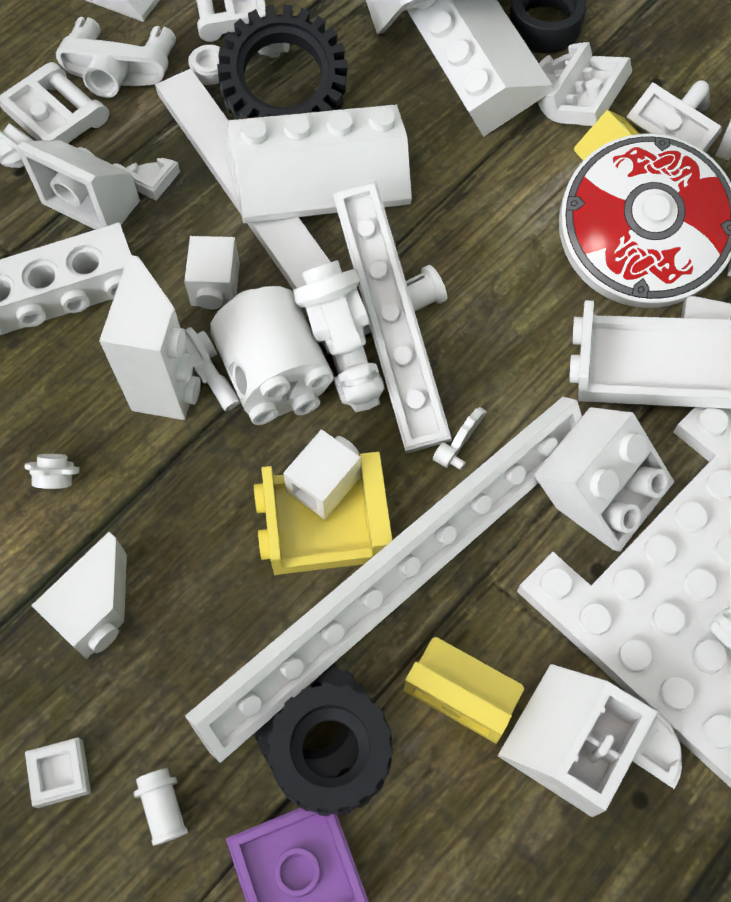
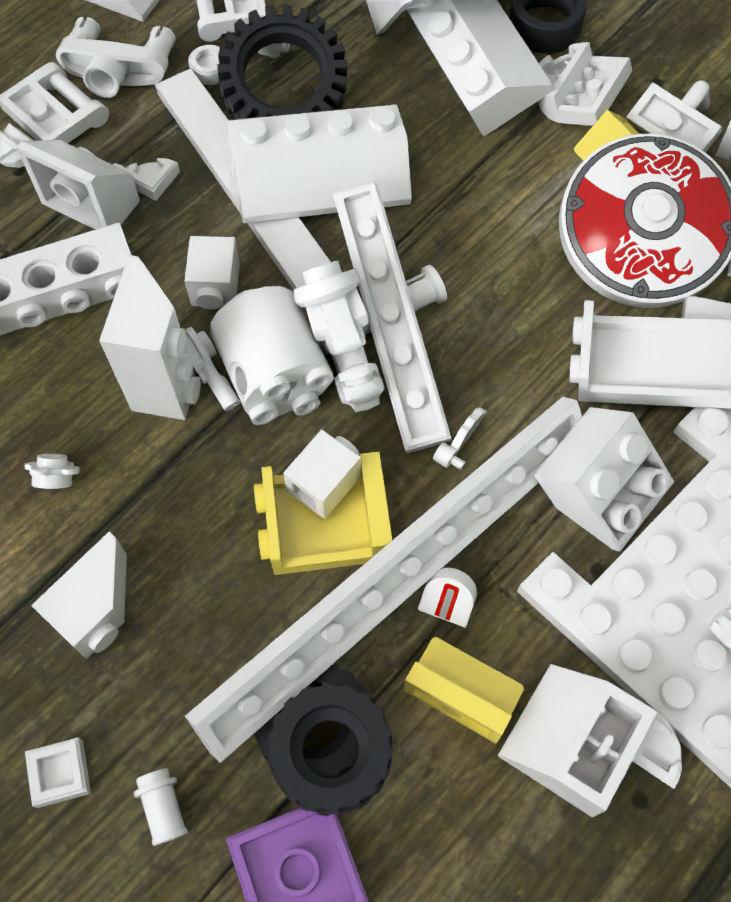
none -> white tile [418,568,477,628]

